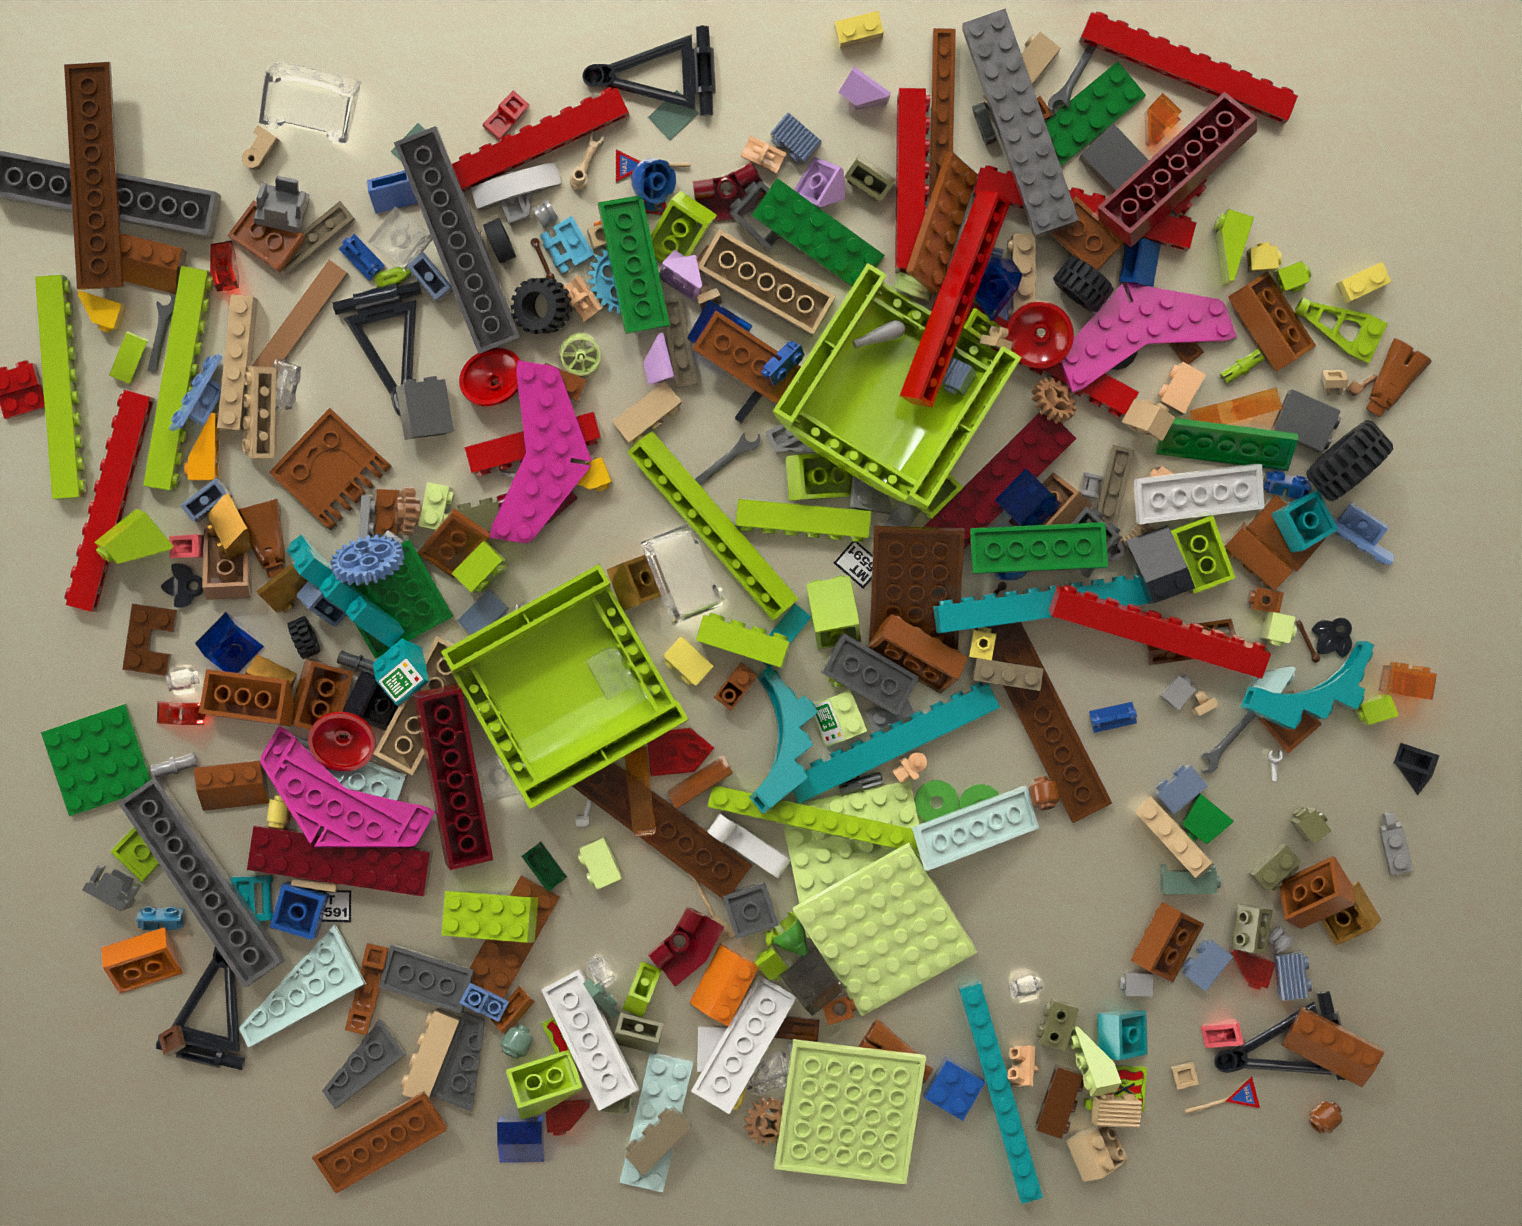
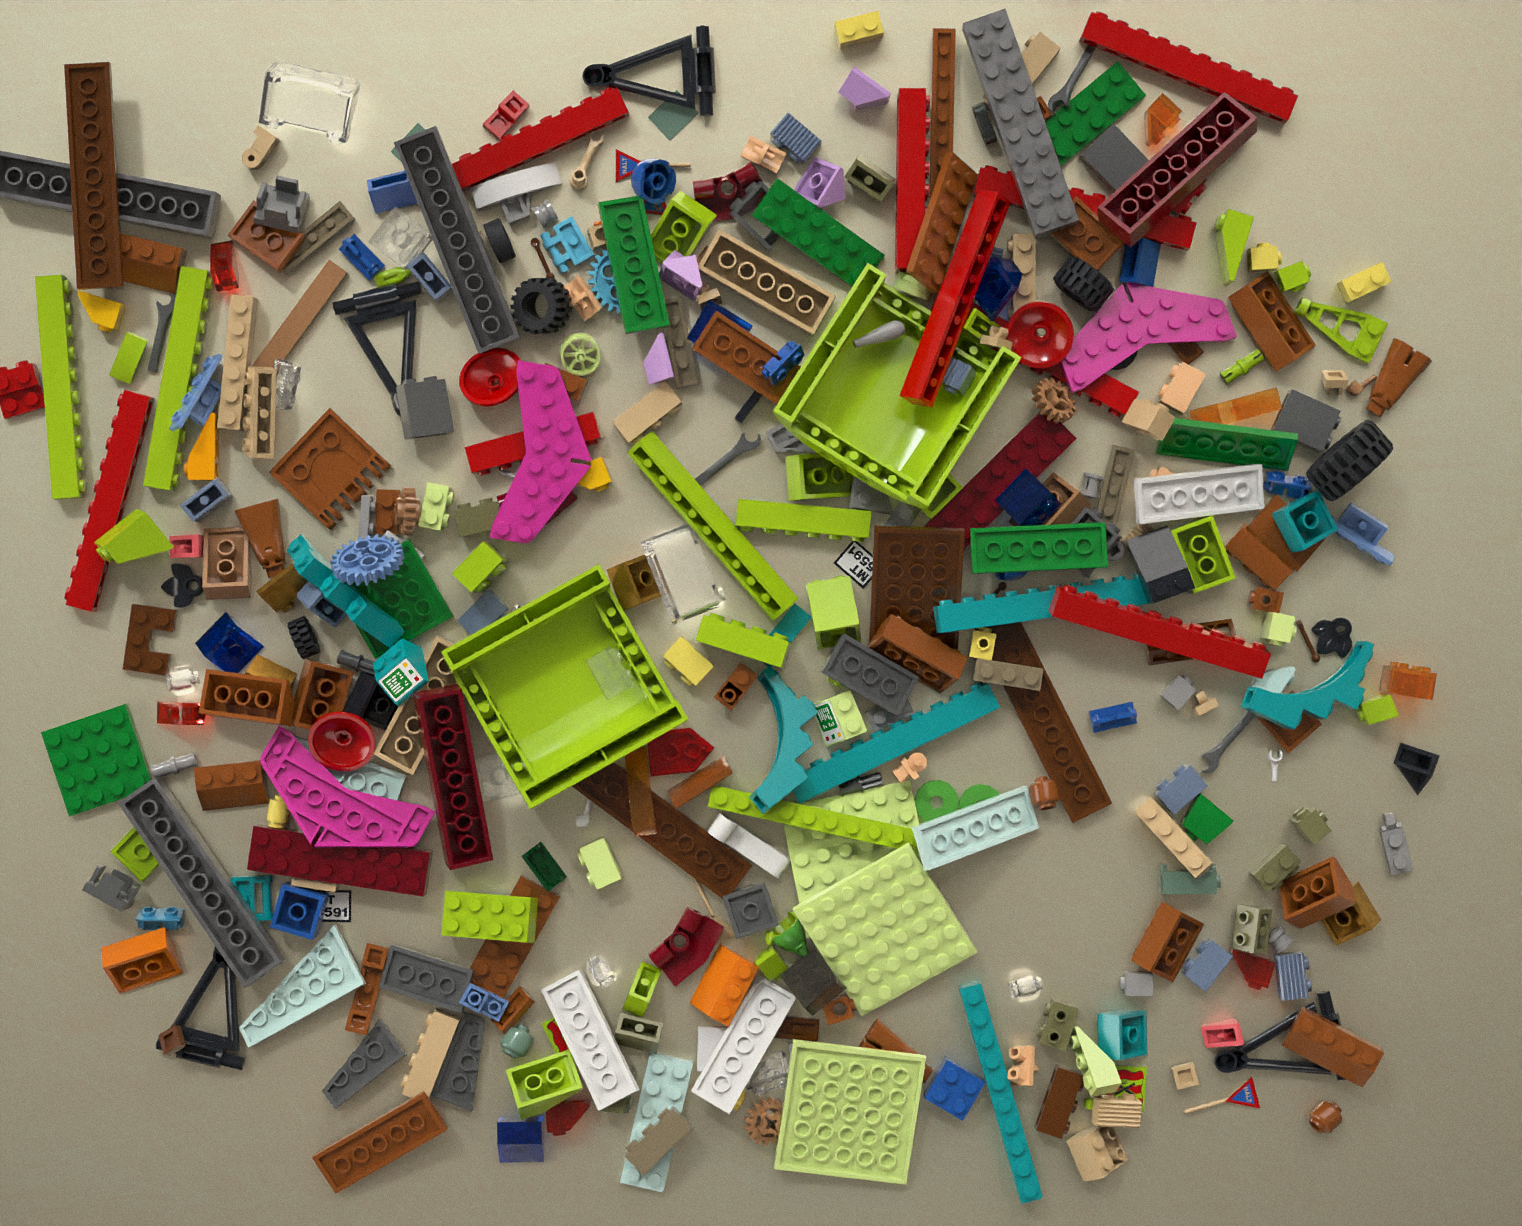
pearl gold slope [206,494,253,560] -> none
dark orange tile [418,509,491,578] -> none
sand green plate [583,978,620,1019] -> none

